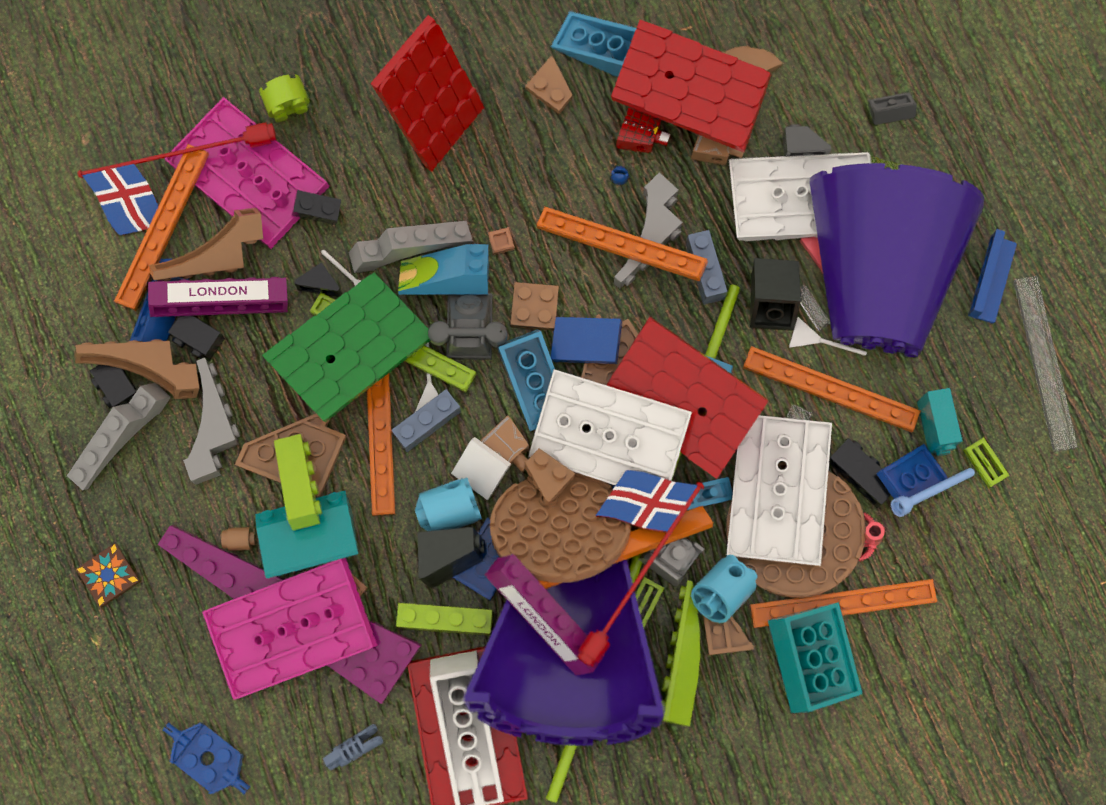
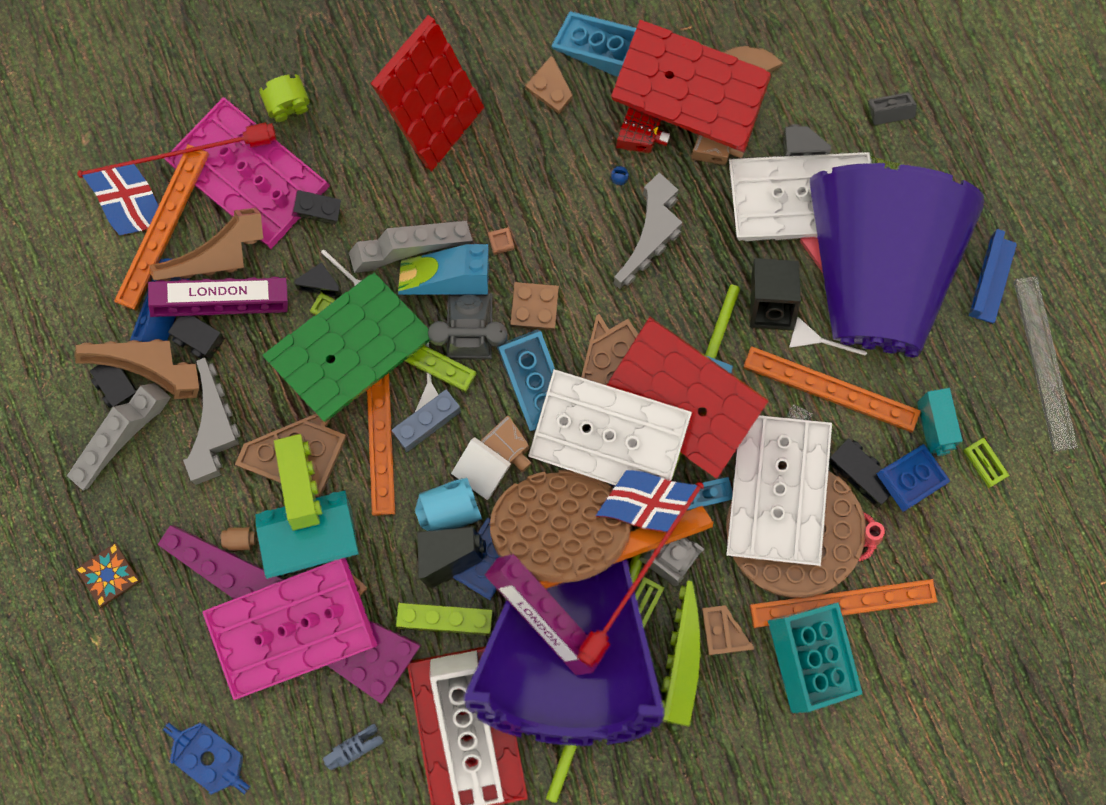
medium nougat wing [524,448,575,507] -> none
orange tile [536,207,708,282] -> none
blue tile [551,317,622,364] -> none
sand blue brick [686,230,727,305] -> none
medium azure cylinder [691,554,758,623] -> none
clear tile [800,285,830,331] -> none
light blue piece [891,468,975,517] -> none

